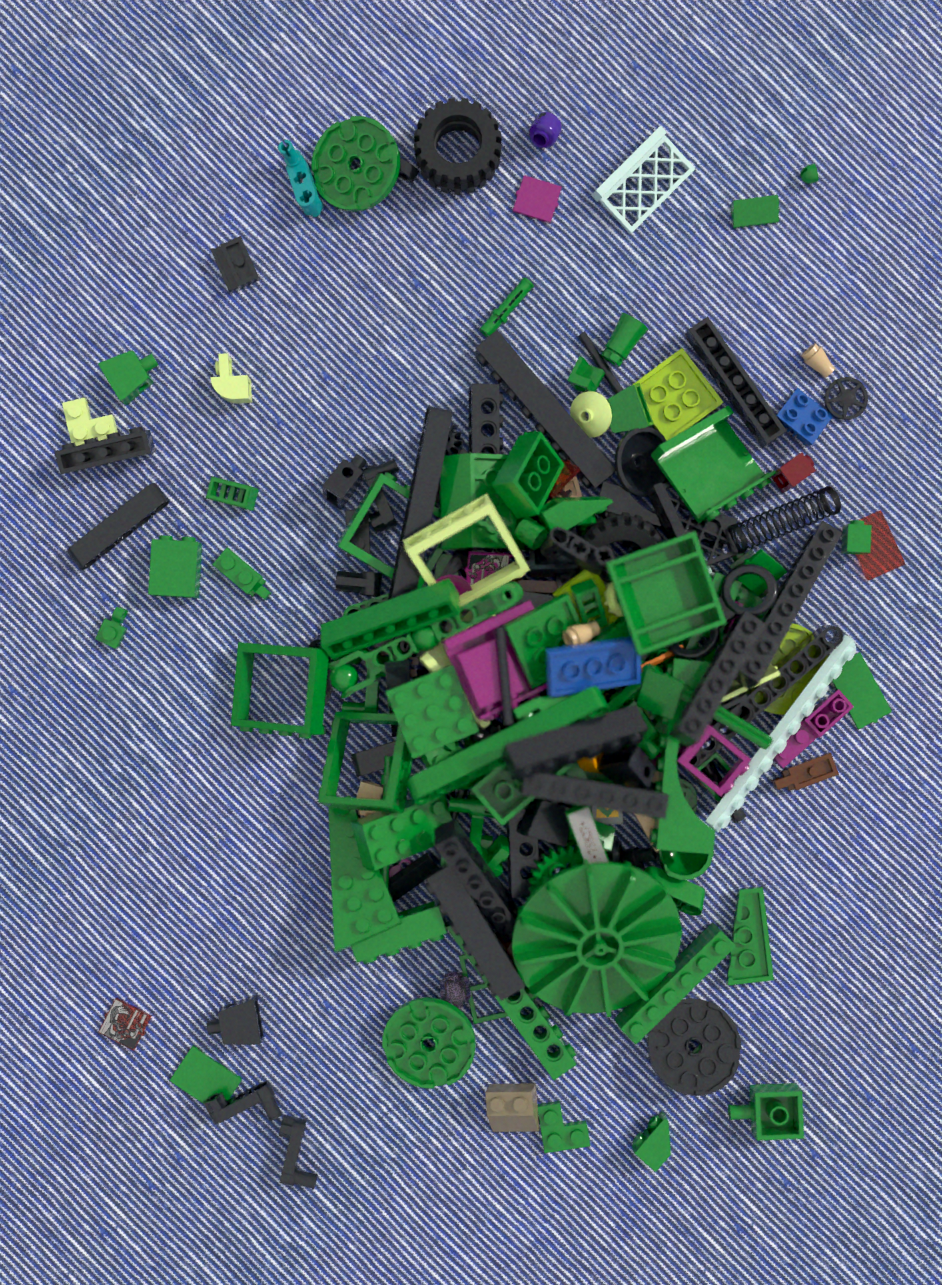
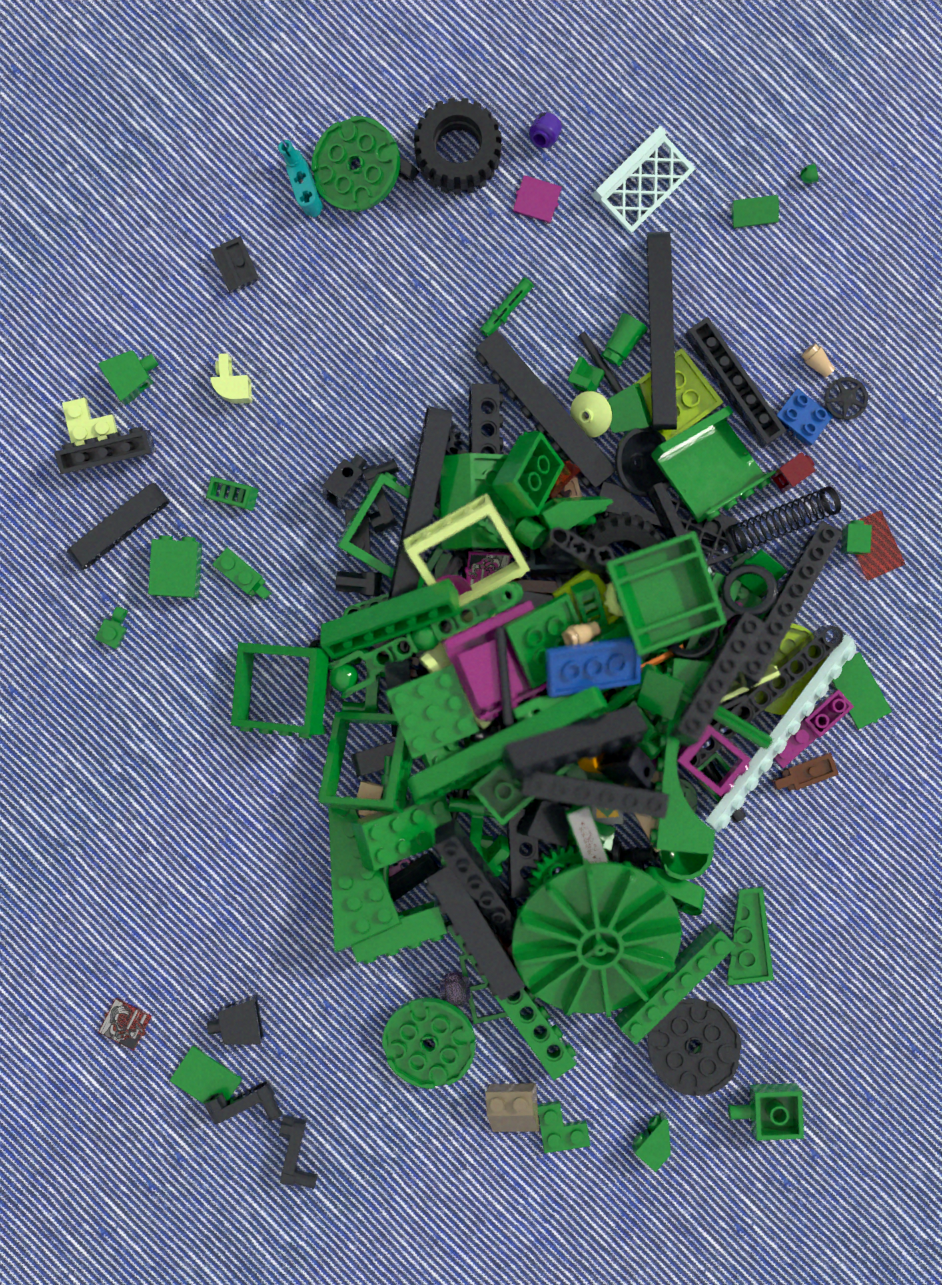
none -> black beam [647,231,677,431]

